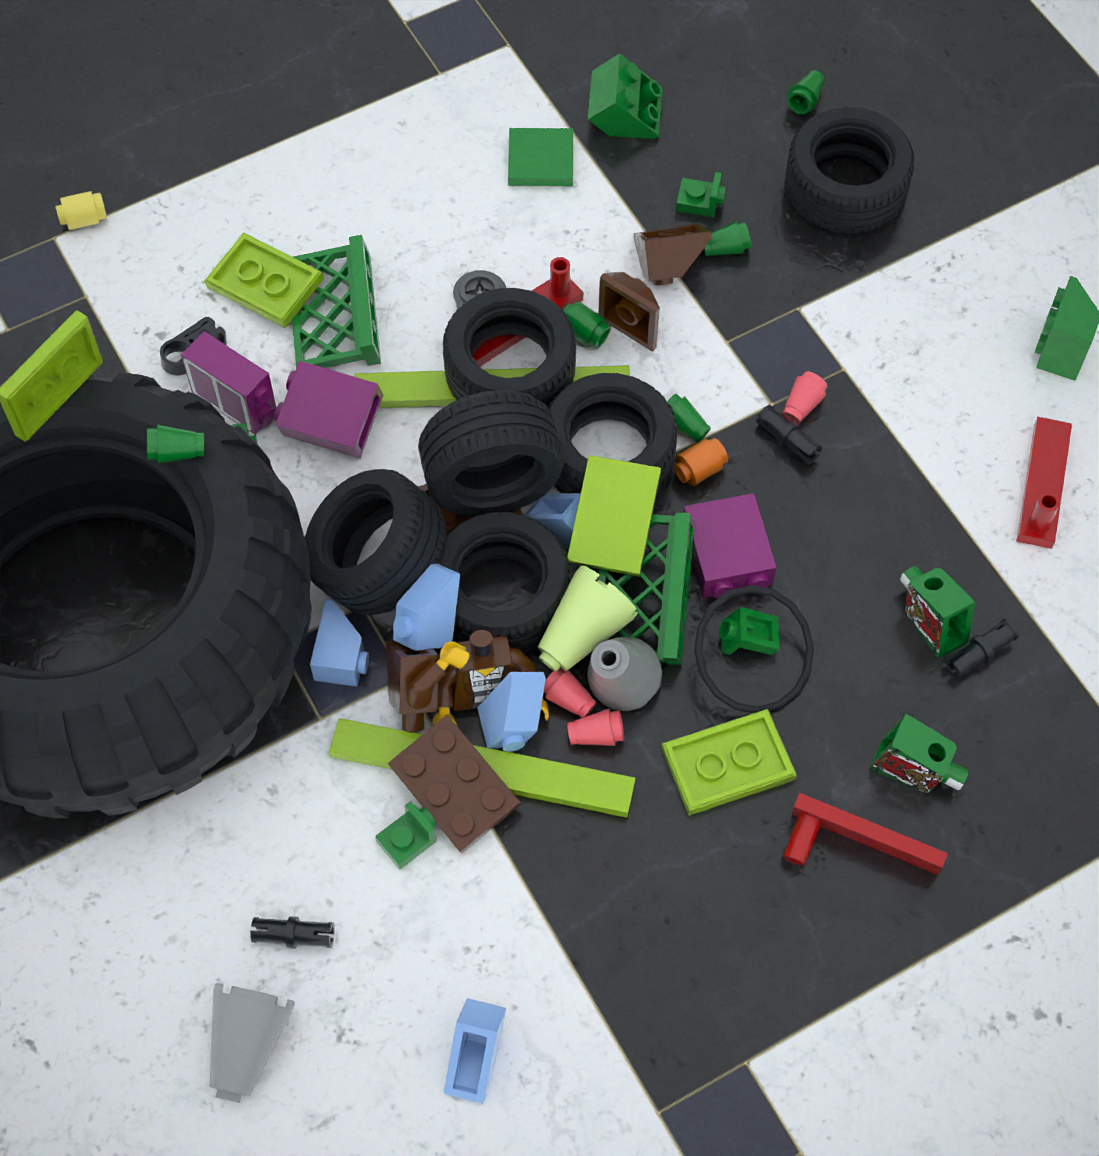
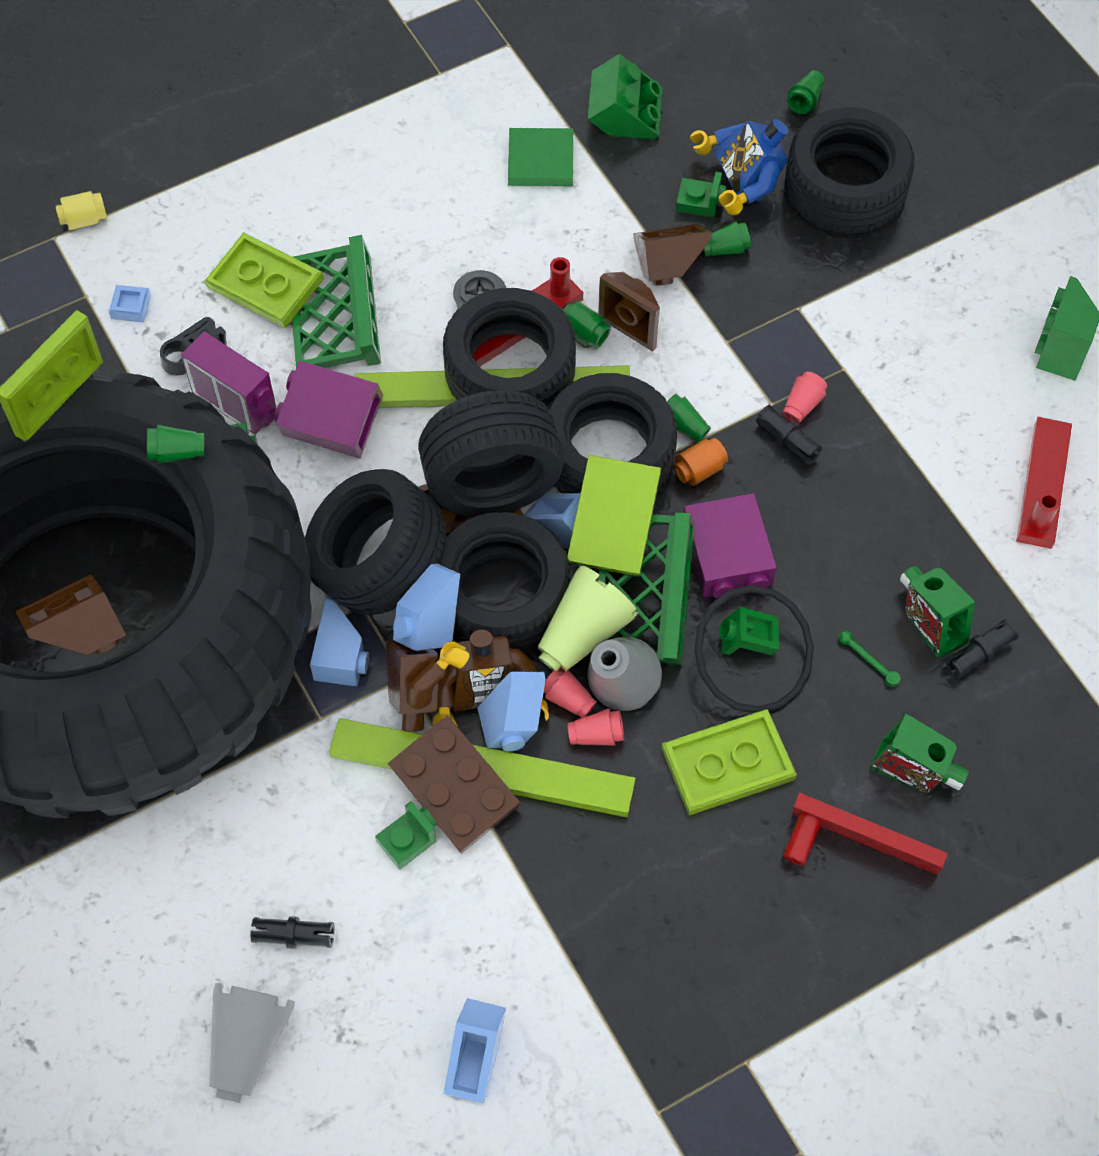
none -> reddish brown slope [15,574,126,655]
none -> light blue tile [109,285,151,322]
none -> torso [690,119,788,216]
none -> green hinge [839,630,901,688]

